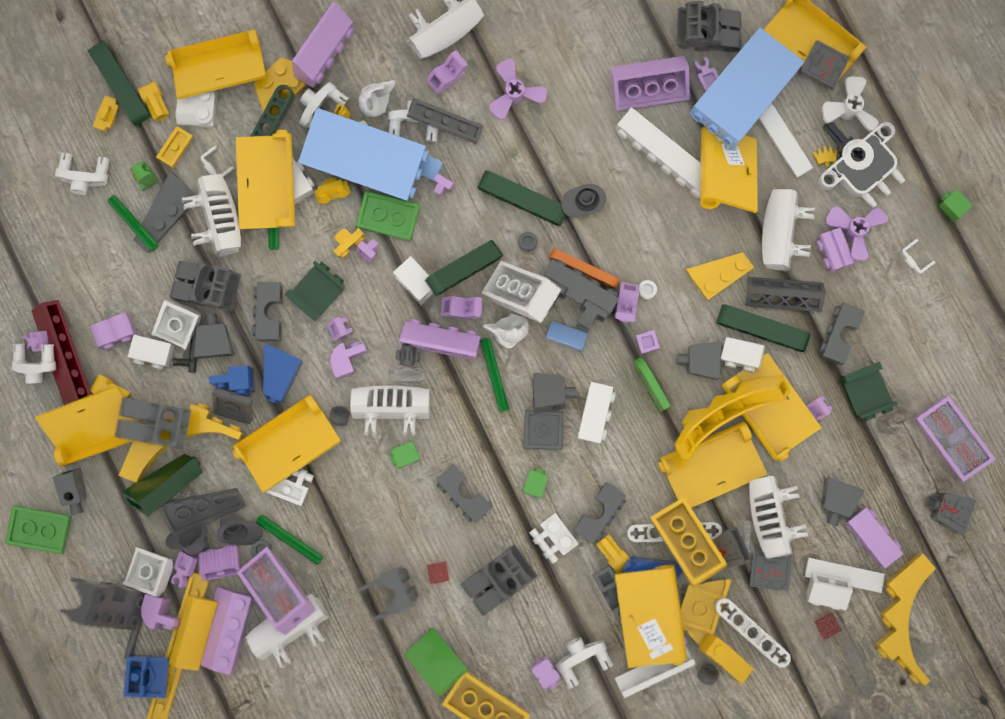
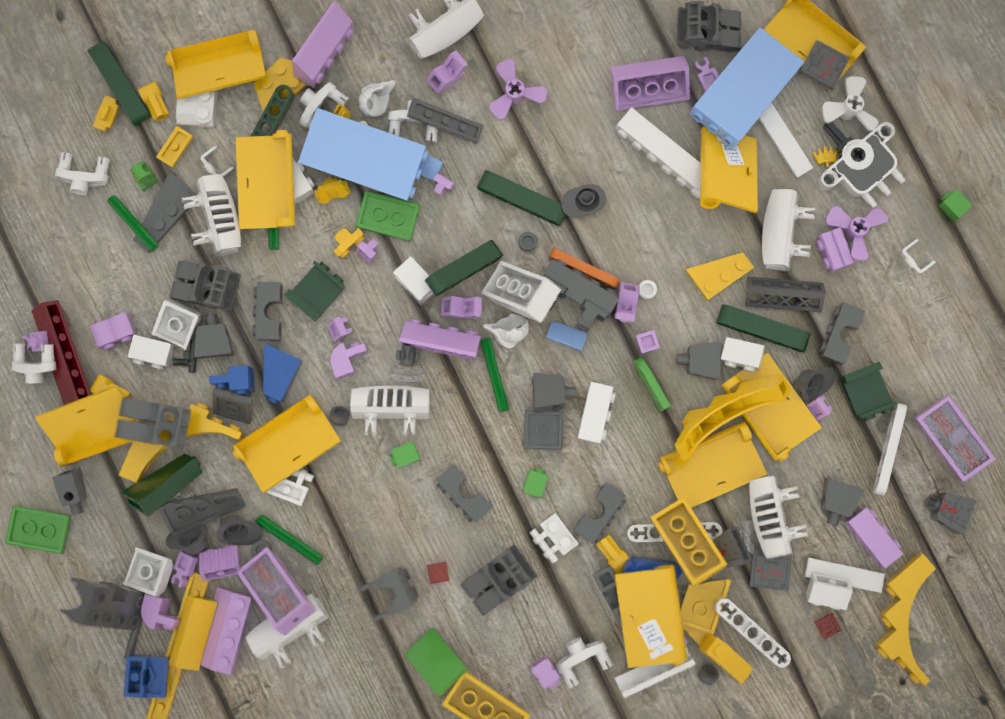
none -> dark grey piece [793,367,836,401]
none -> white beam [873,403,907,496]

